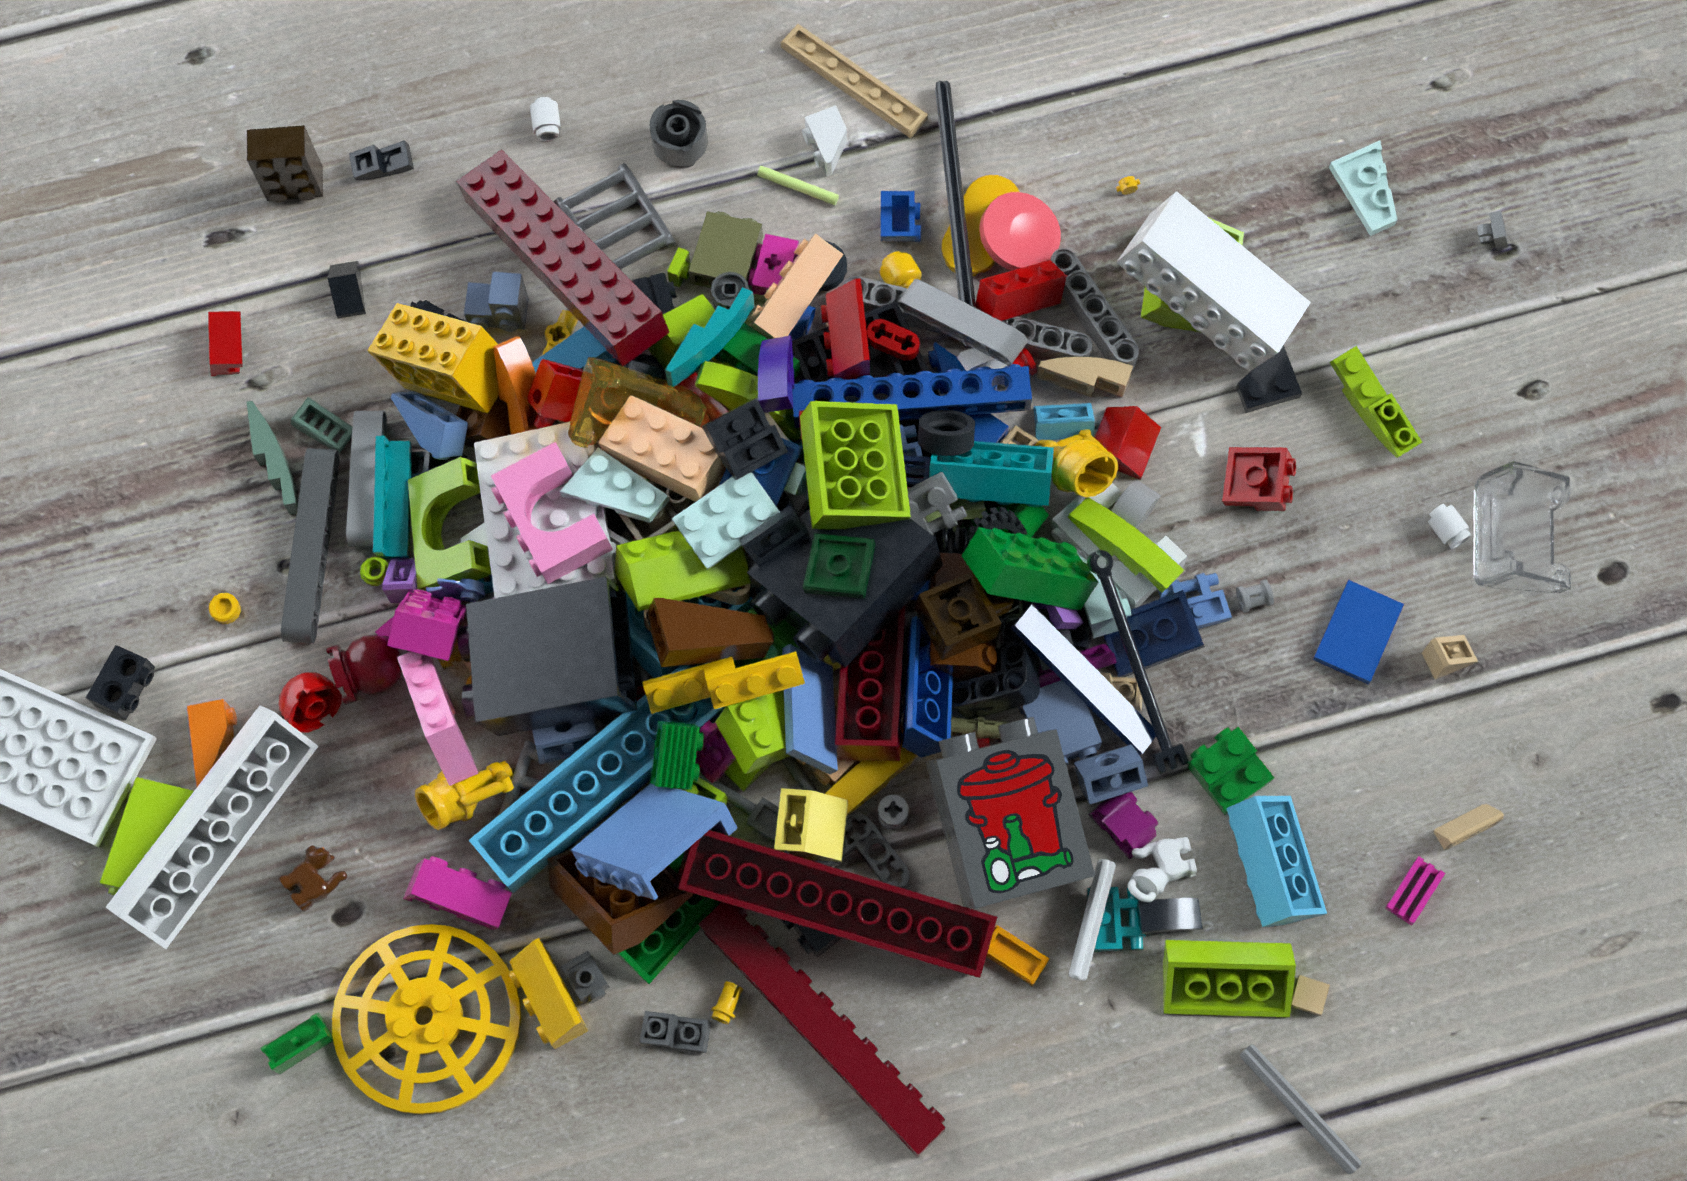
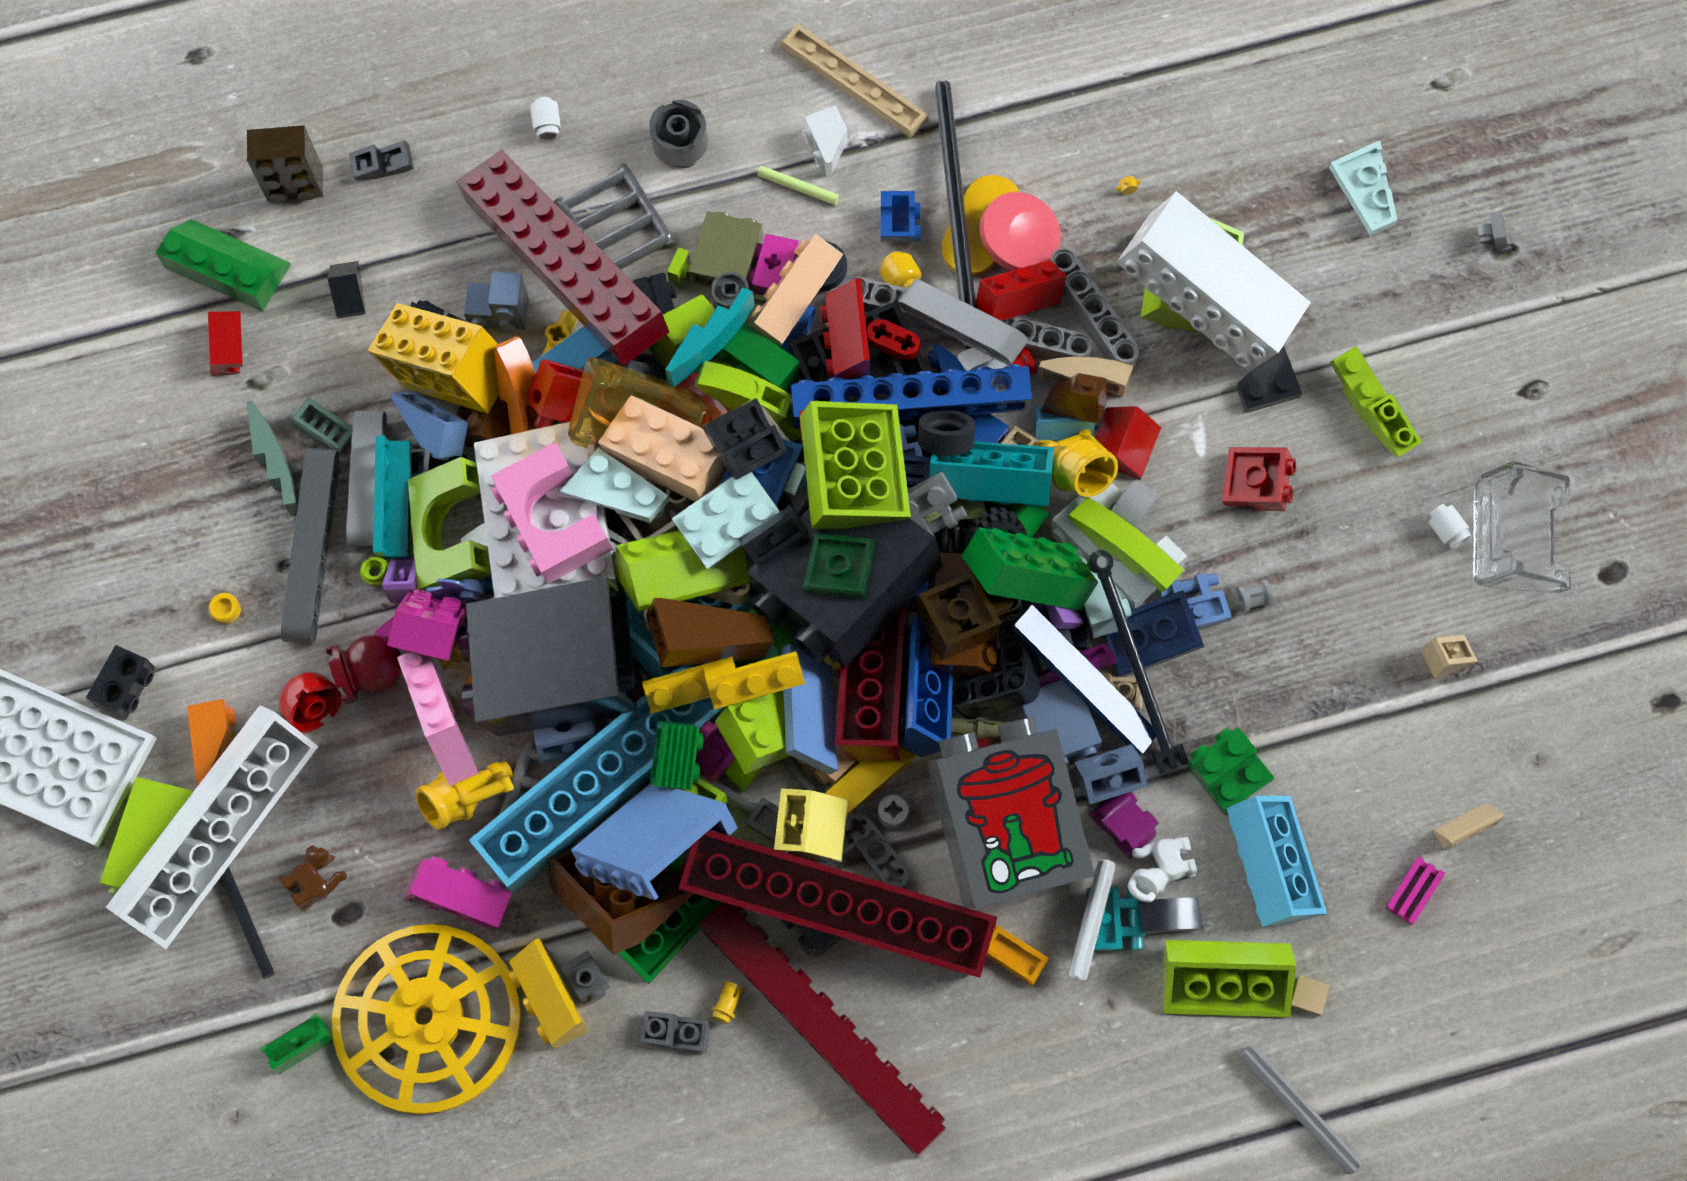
dark purple slope [758,336,795,413] -> none
blue tile [1313,580,1404,685] -> none
none -> green slope [155,219,291,311]
none -> black bar [220,866,275,979]
none -> reddish brown slope [1042,373,1107,423]

